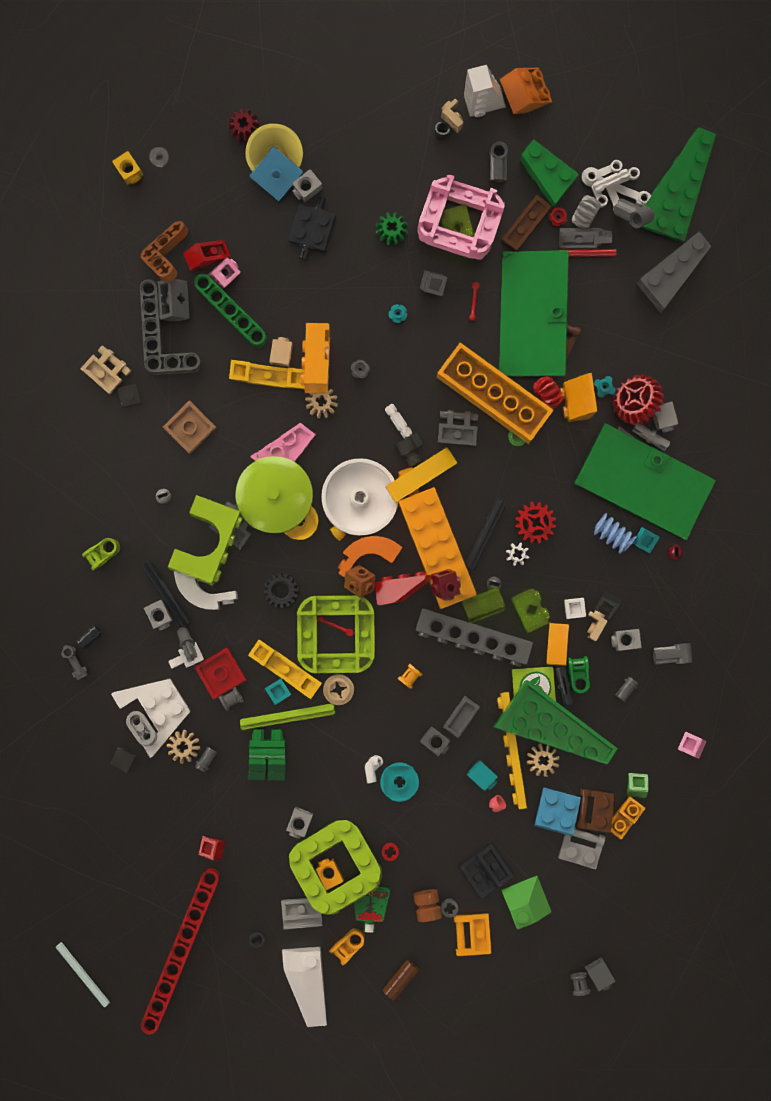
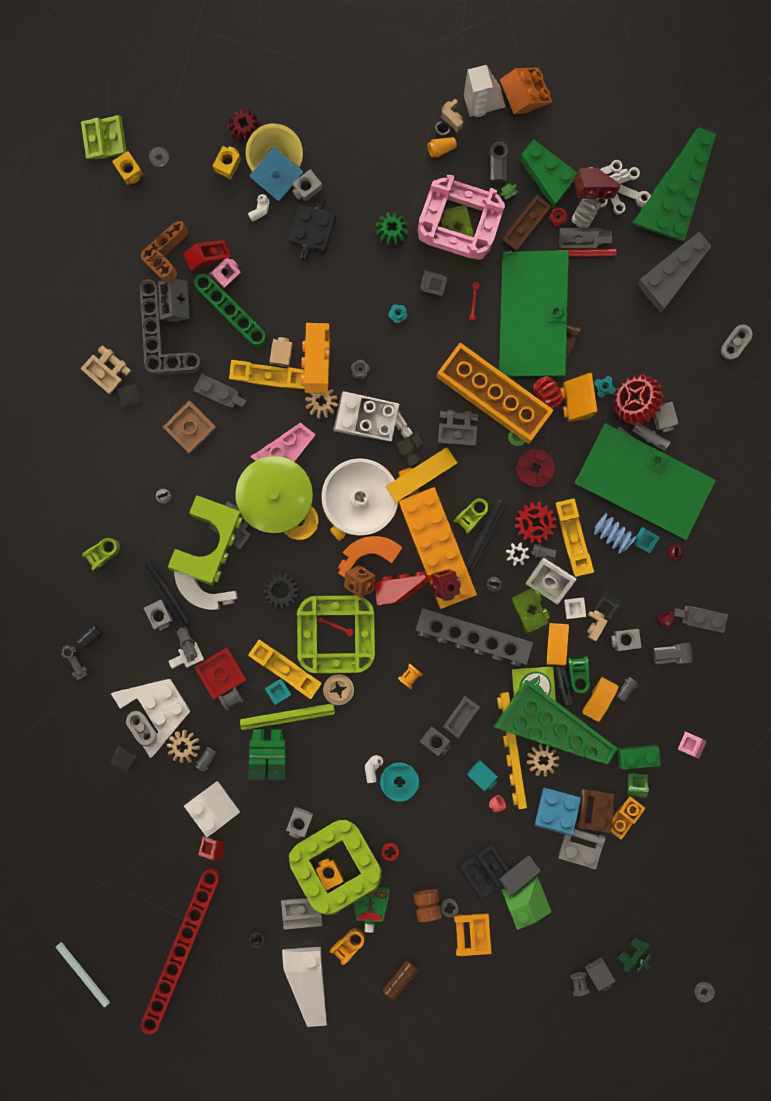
clear neon green panel [462,587,505,623] -> none
dark grey piece [613,199,654,228] -> none
none -> lime slope [81,115,127,160]
none -> white slope [184,781,240,837]
none -> dark grey hinge [193,374,247,408]
none -> yellow brick [213,146,241,179]
none -> white arm [248,194,270,222]
none -> white slope [333,391,399,441]
none -> light orange cone [427,137,457,158]
none -> lime piece [454,499,488,534]
none -> bright green plate [499,183,518,200]
none -> dark grey tile [499,856,541,895]
none -> dark red plate [516,449,555,488]
none -> white slope [526,558,576,605]
none -> dark grey pin [531,543,556,562]
none -> yellow slope [556,499,594,577]
none -> dark red slope [574,168,620,199]
none -> light orange slope [582,677,618,722]
none -> green brick [617,745,661,769]
none -> dark green hips [618,937,652,973]
none -> dark red hinge [658,611,675,628]
none -> dark grey hinge [673,606,728,633]
none -> clear plate [695,982,715,1002]
none -> light grey plate [721,325,752,360]

